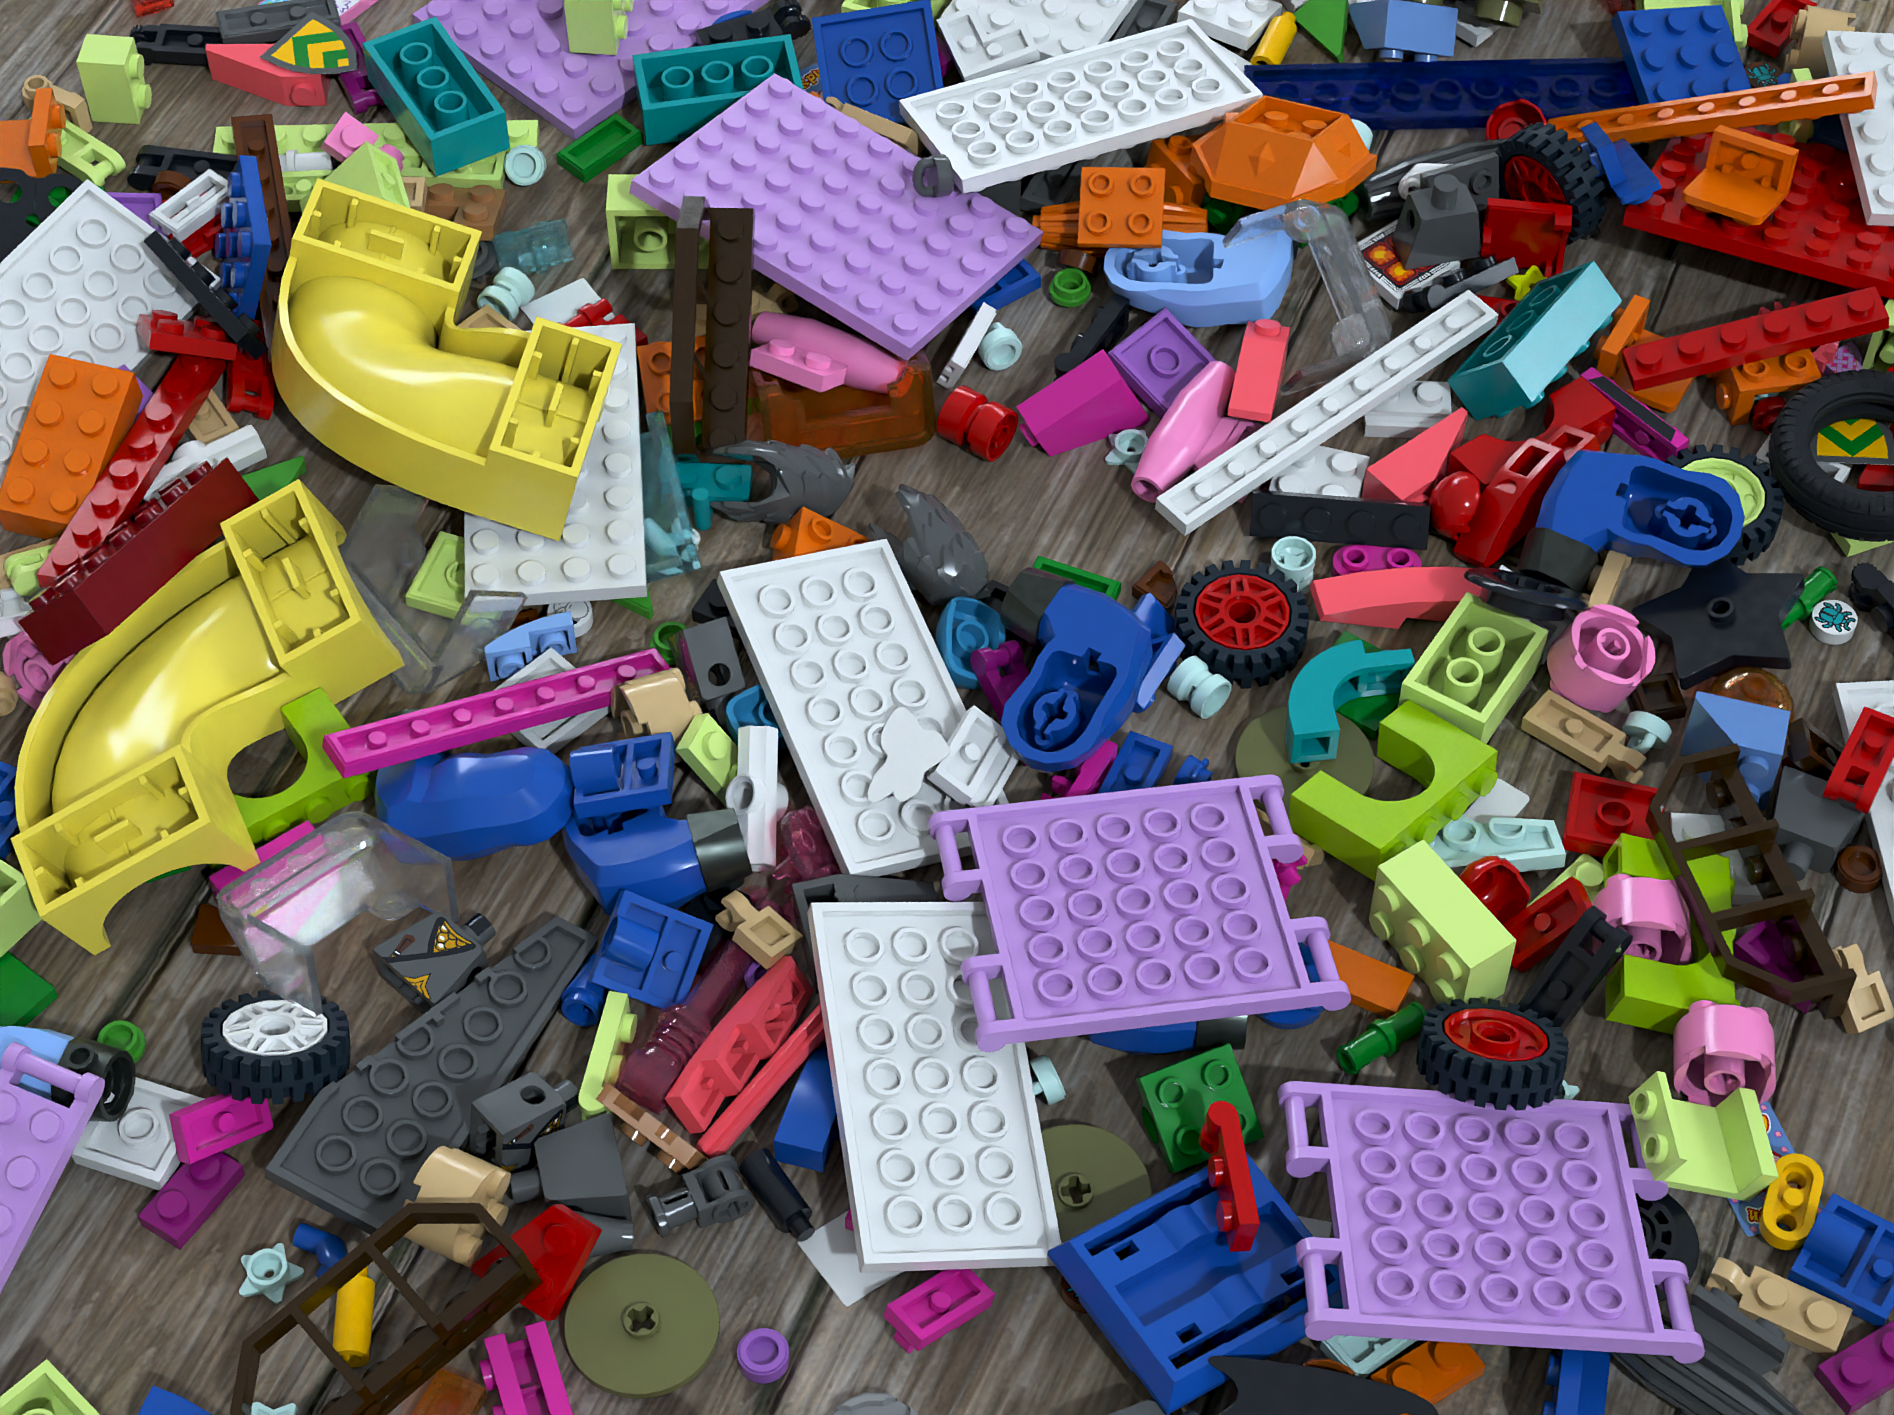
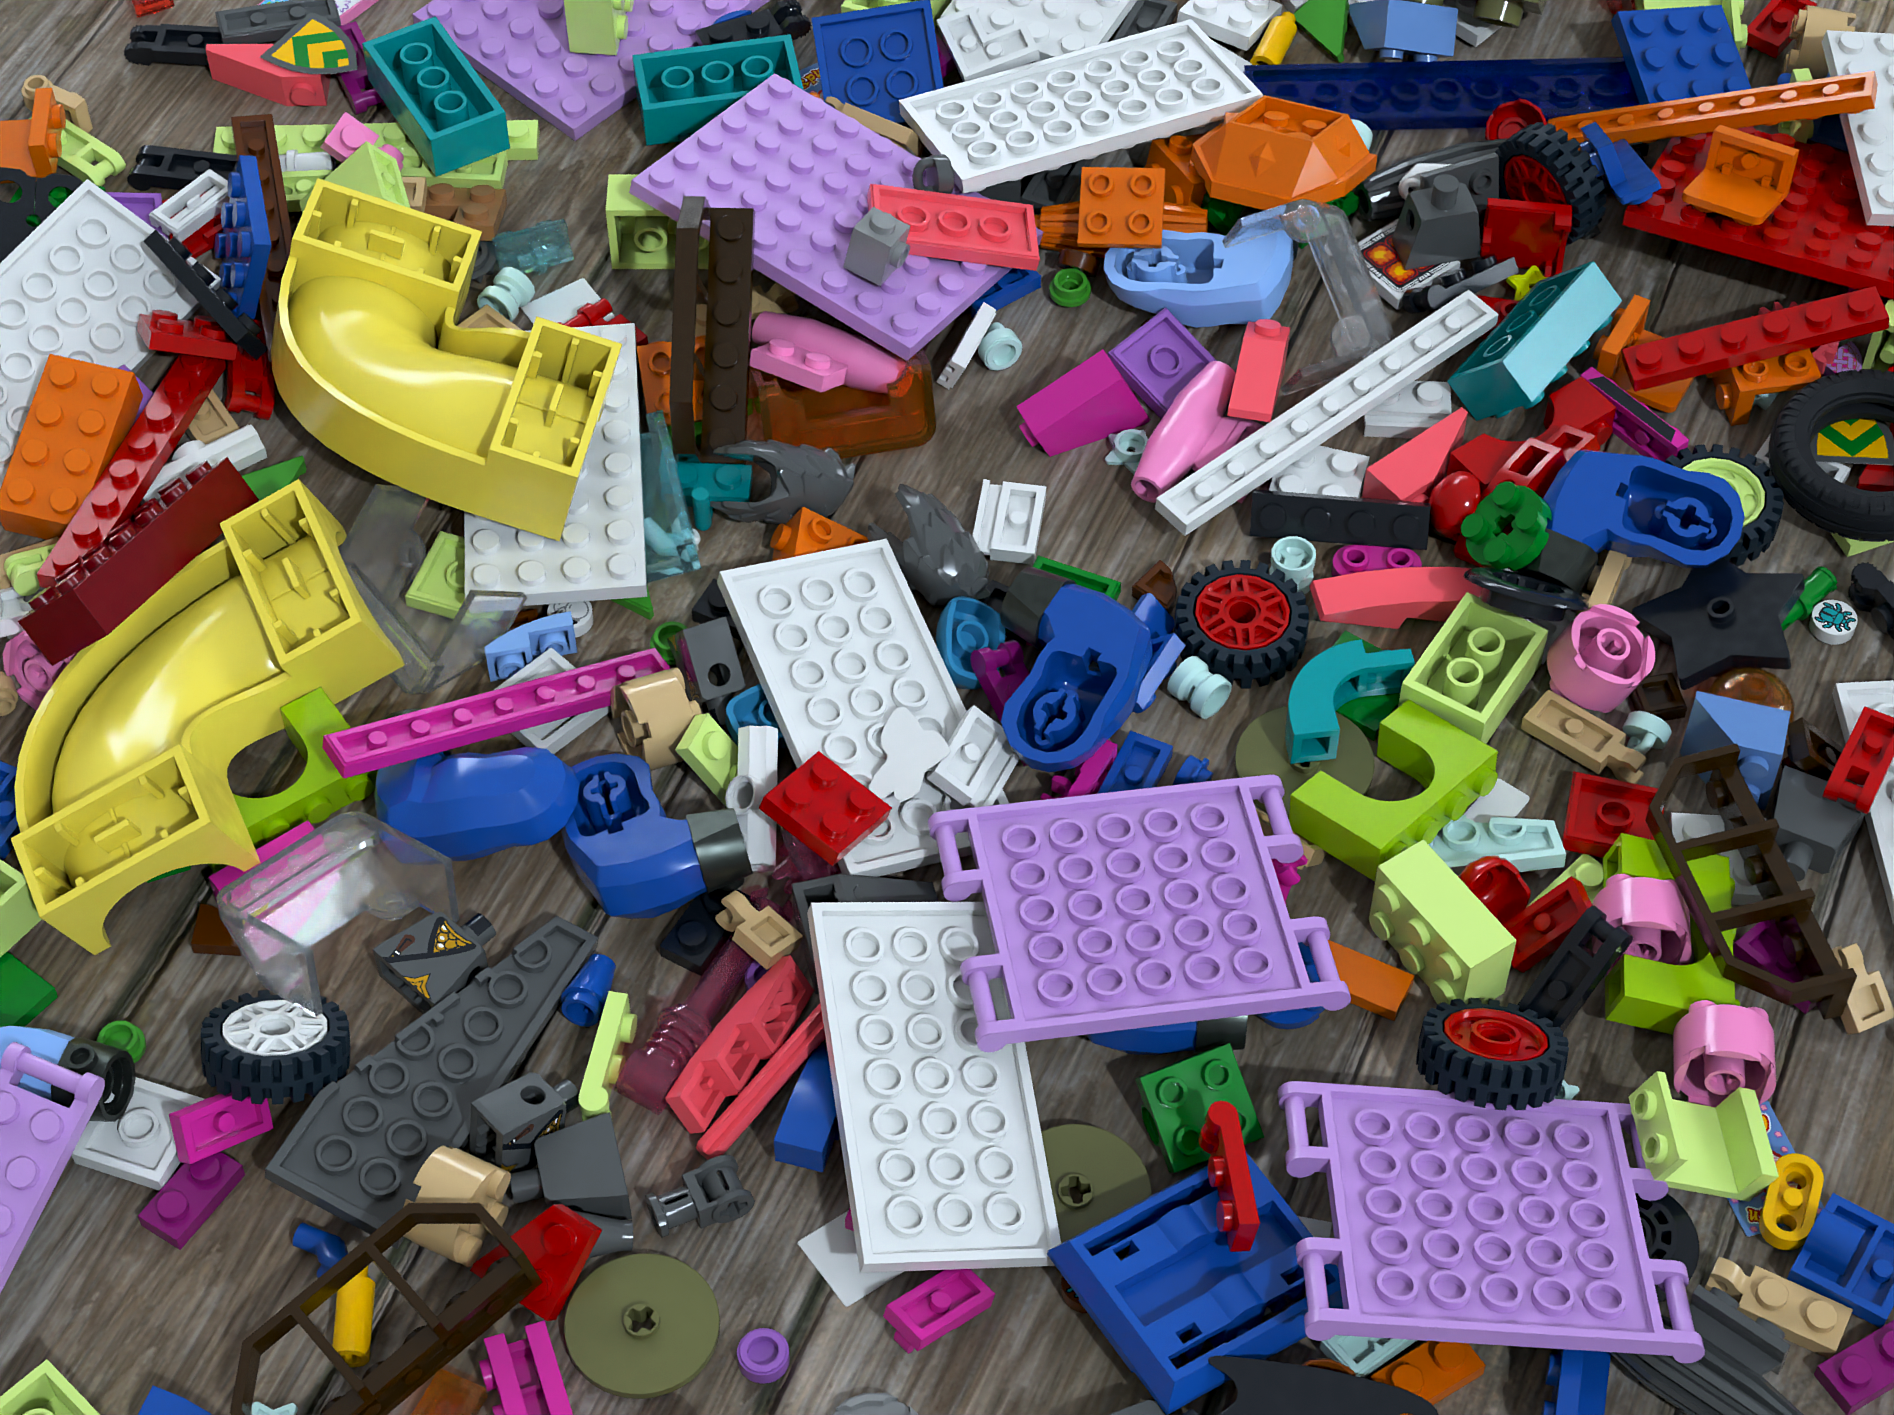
yellowish green brick [76,34,152,124] -> none
reddish brown tile [152,170,192,200] -> none
light aqua plate [239,1243,304,1305] -> none
light aqua tile [504,145,547,186] -> none
green tile [556,113,644,184] -> none
blue plate [570,732,676,819] -> none
blue plate [587,890,714,1016] -> none
medium nougat wing [596,1083,709,1175] -> none
black cylinder [739,1148,815,1242] -> none
red wheel [937,385,1018,462] -> none
light aqua tile [1028,1054,1066,1106] -> none
black plate [1054,293,1130,381] -> none
green pin [1335,1001,1427,1075] -> none
tile [1745,61,1783,89] -> none
red plate [1752,396,1786,435] -> none
reddish brown tile [1834,845,1883,893] -> none
none -> red plate [759,751,892,866]
none -> light grey brick [843,207,910,286]
none -> coral tile [867,184,1040,271]
none -> white plate [973,479,1046,565]
none -> green plate [1461,481,1552,571]

